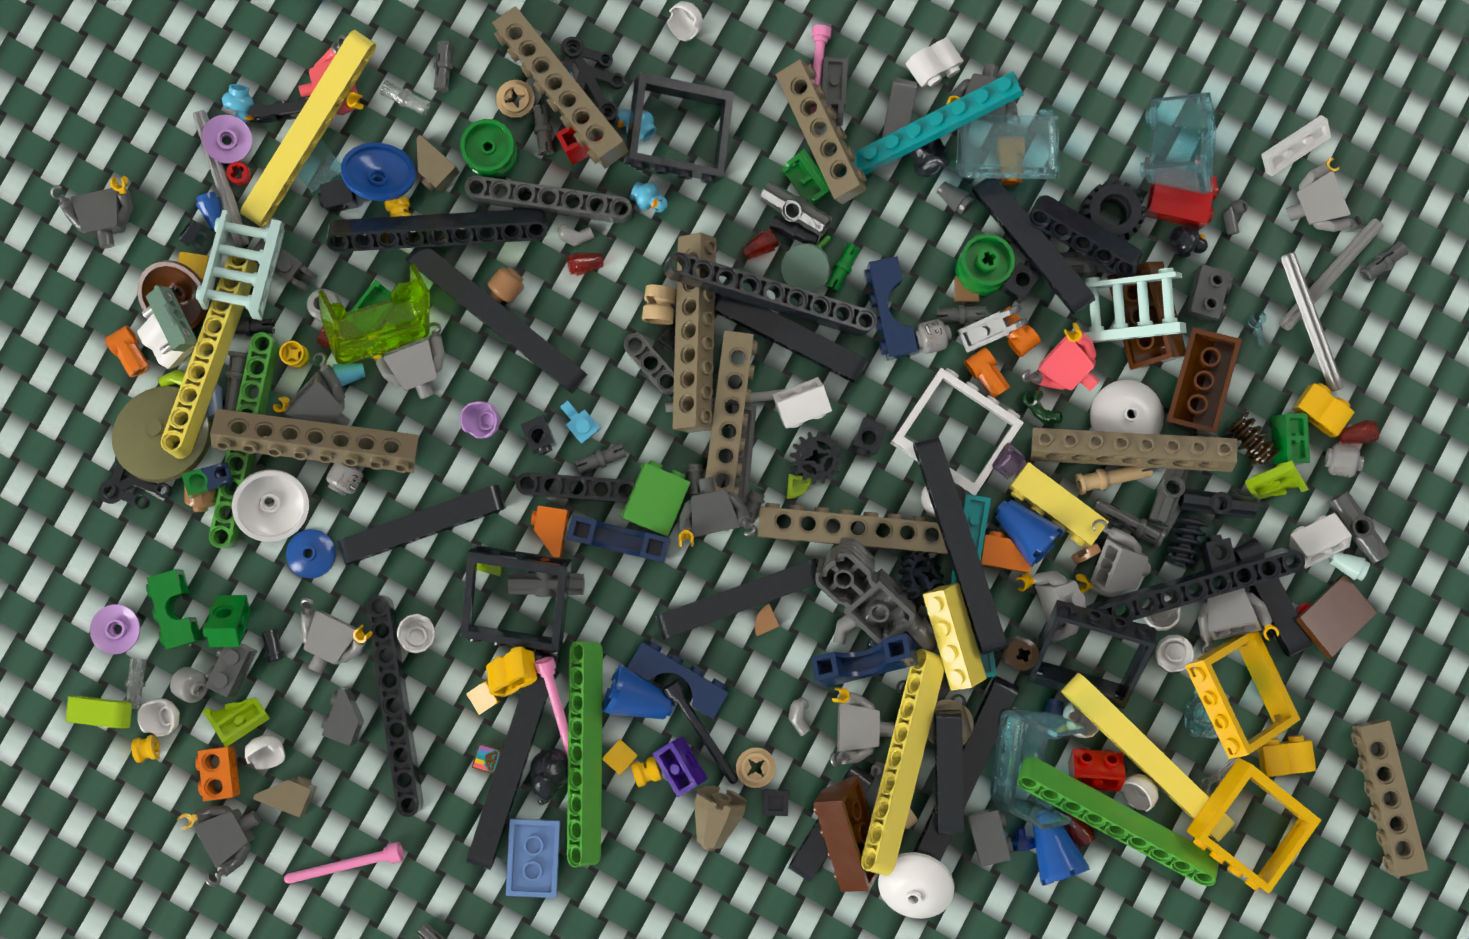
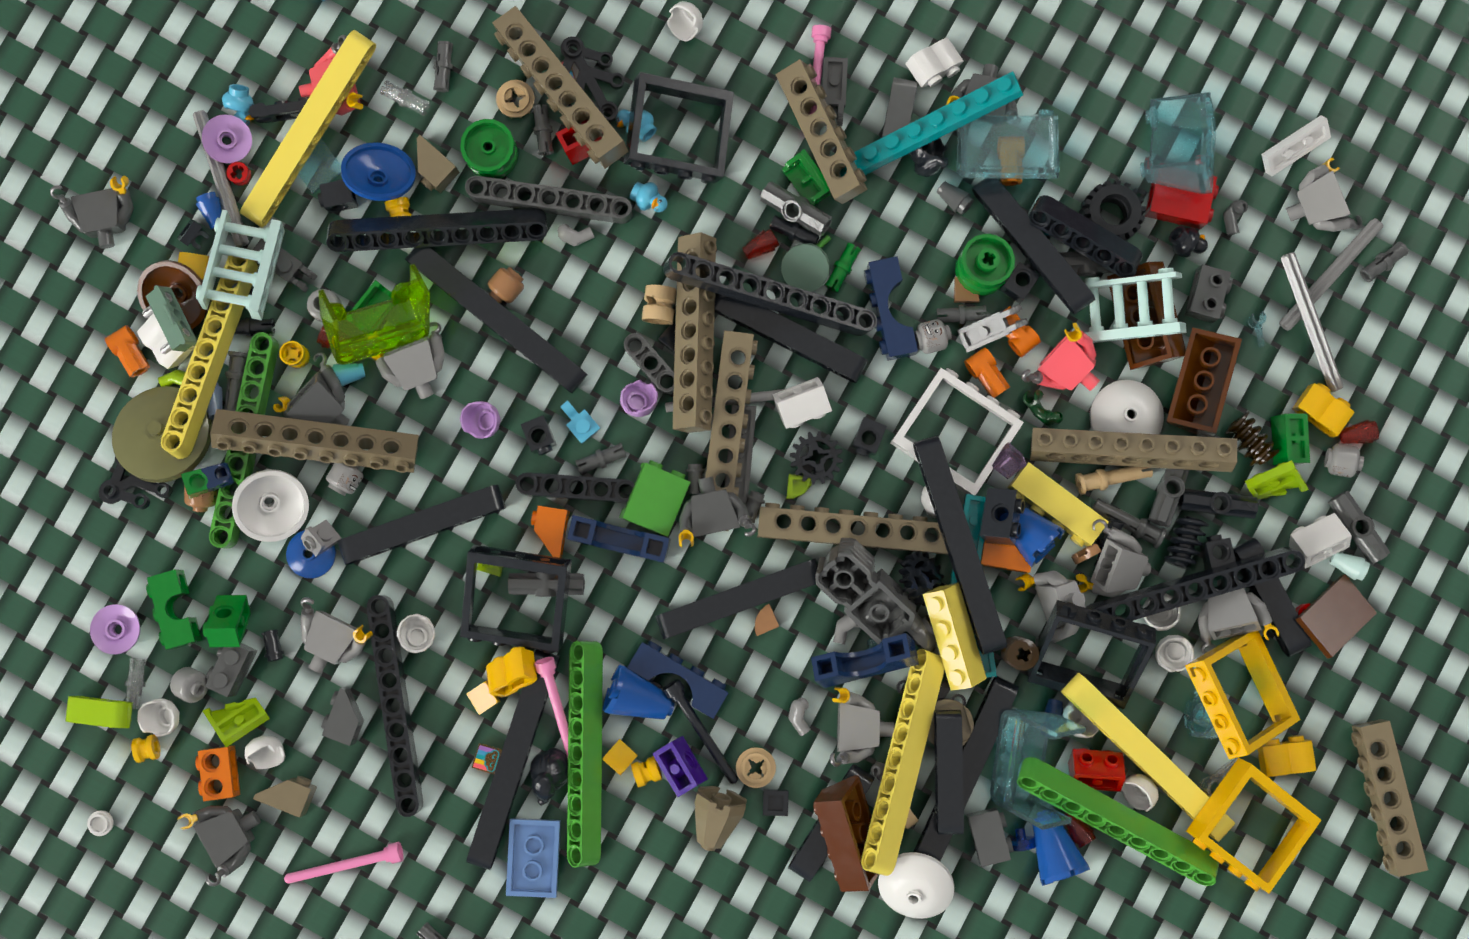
clear red cone [567,252,604,276] -> none
none -> white plate [87,810,114,836]
none -> light grey bracket [301,520,341,557]
none -> lavender hair [620,380,658,417]
none -> black brick [980,488,1025,545]

